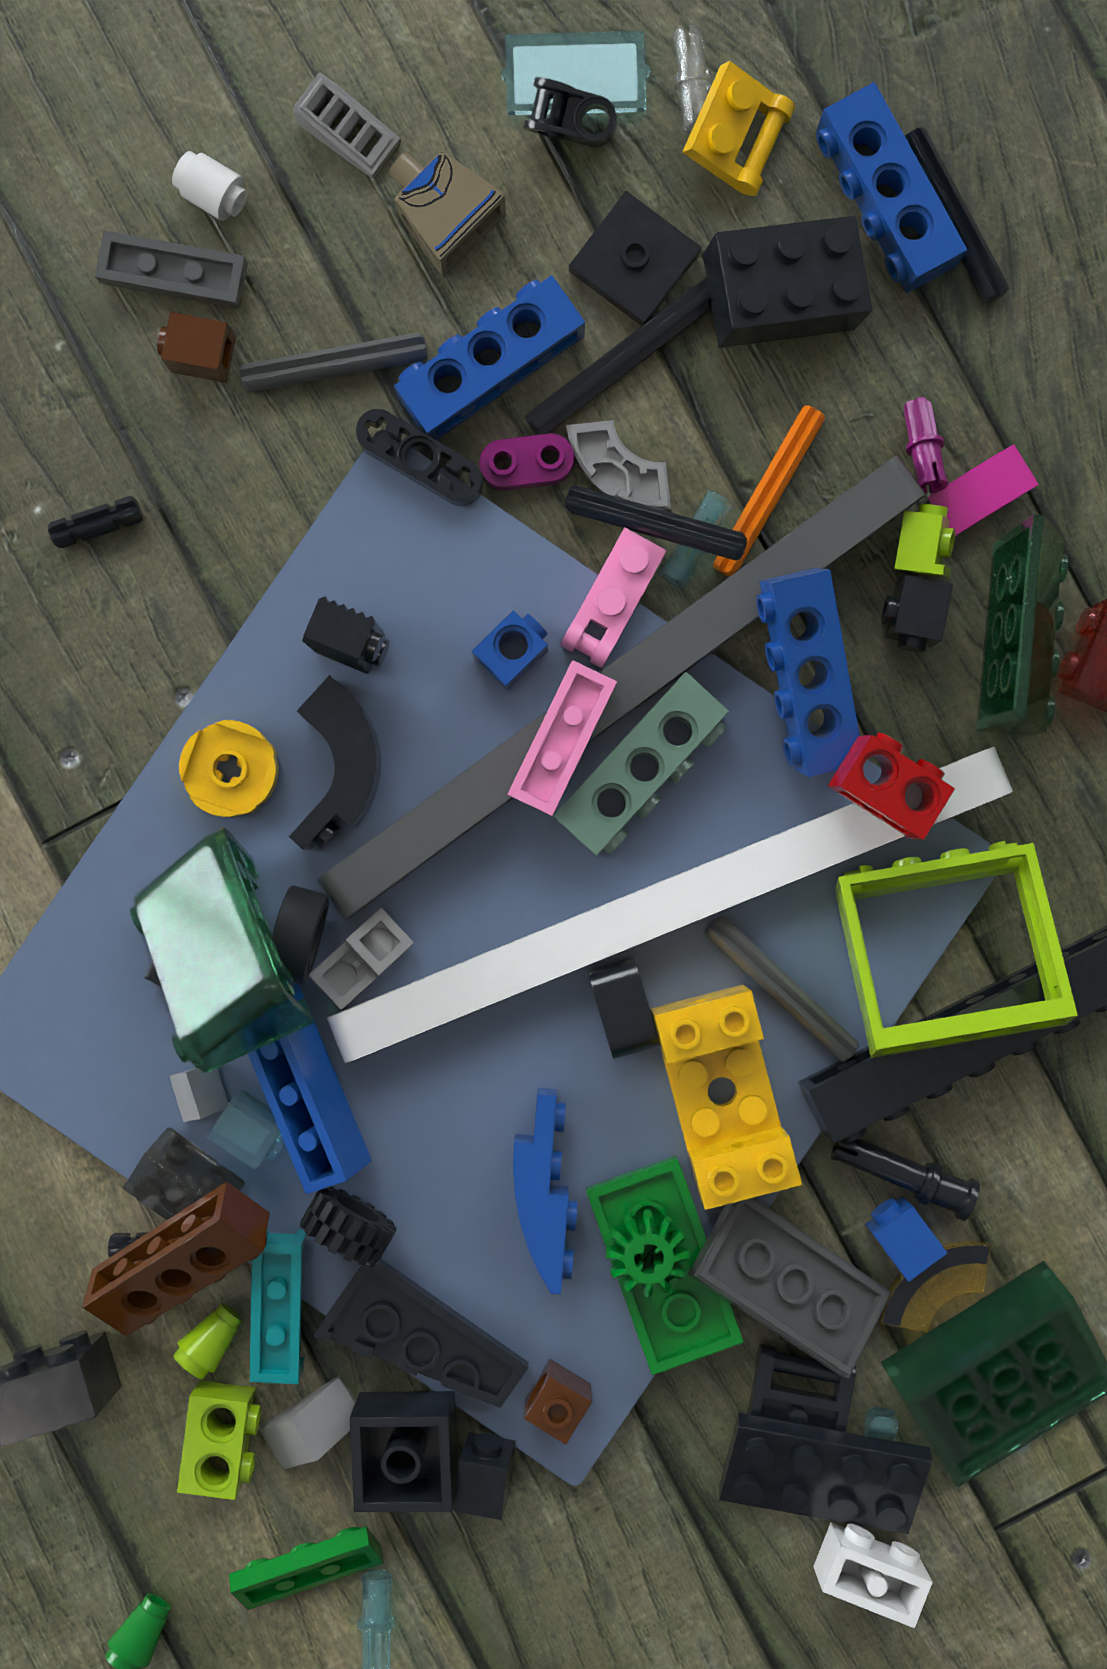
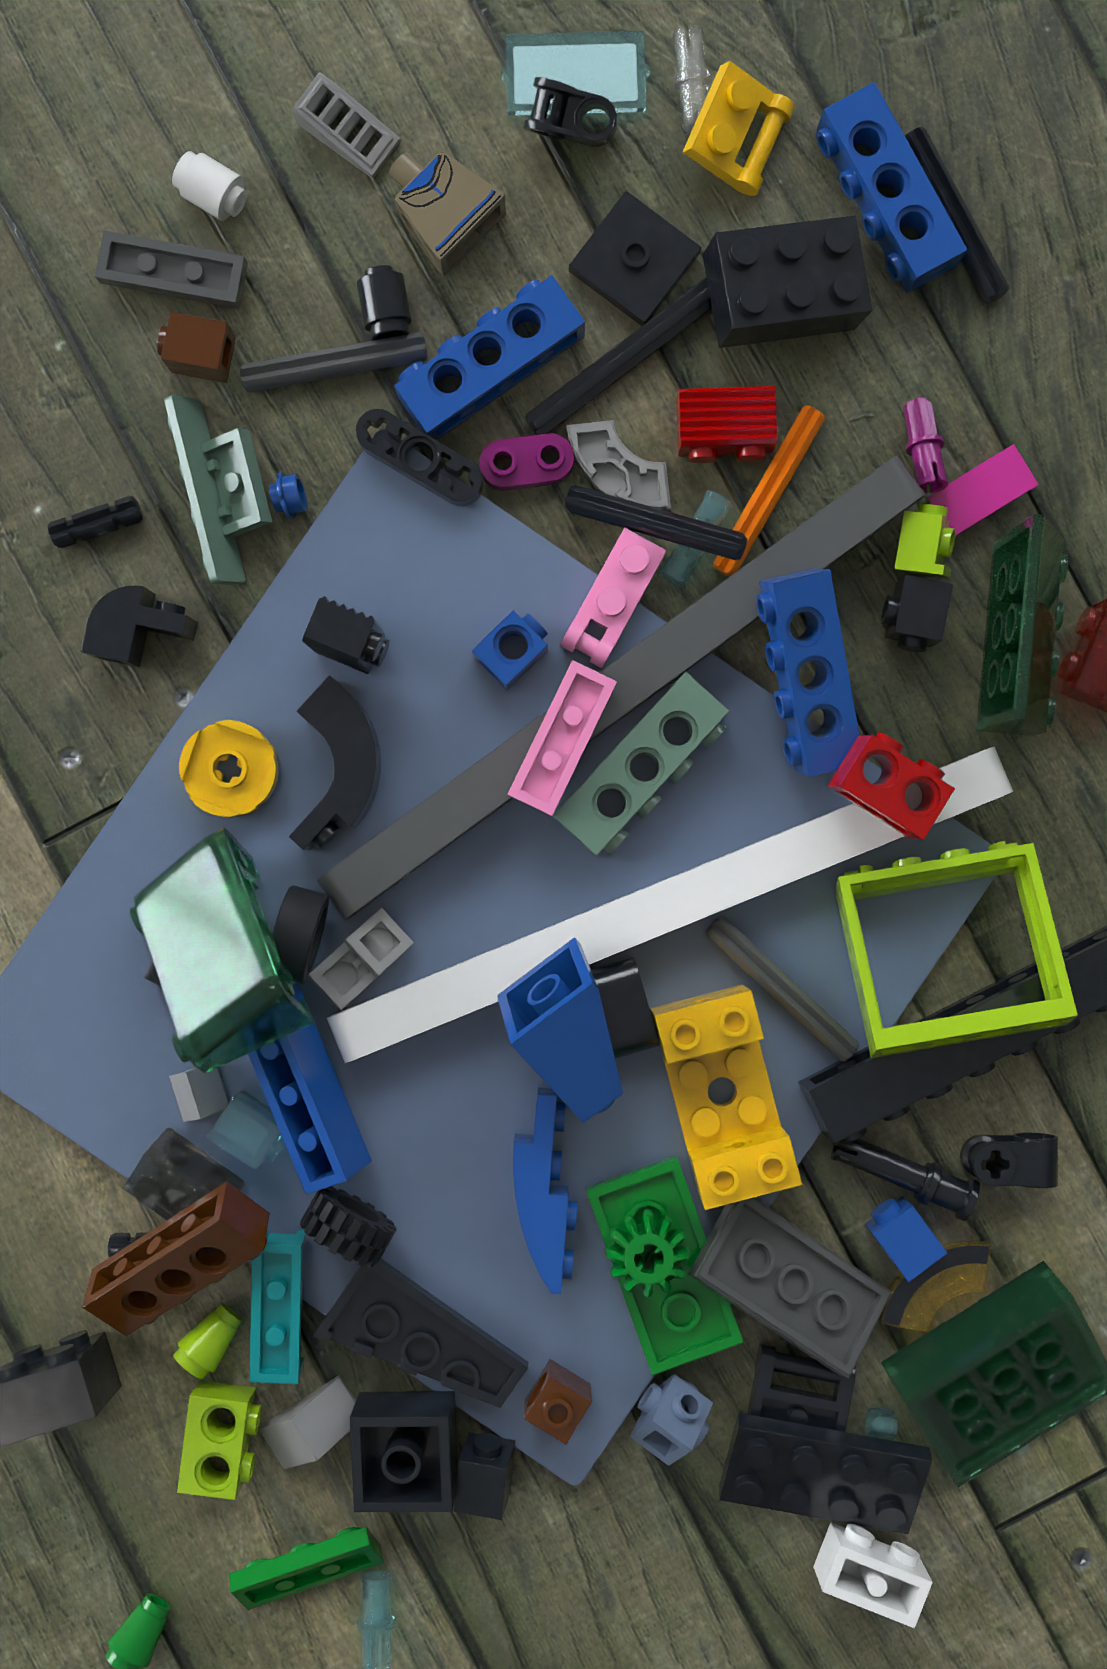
none -> black brick [81,586,198,668]
none -> sand green bracket [164,395,272,585]
none -> blue plate [269,472,308,519]
none -> black brick [357,265,412,341]
none -> blue slope [497,937,623,1123]
none -> sand blue brick [630,1374,713,1466]
none -> red brick [676,386,777,463]
none -> black piece [960,1132,1058,1188]

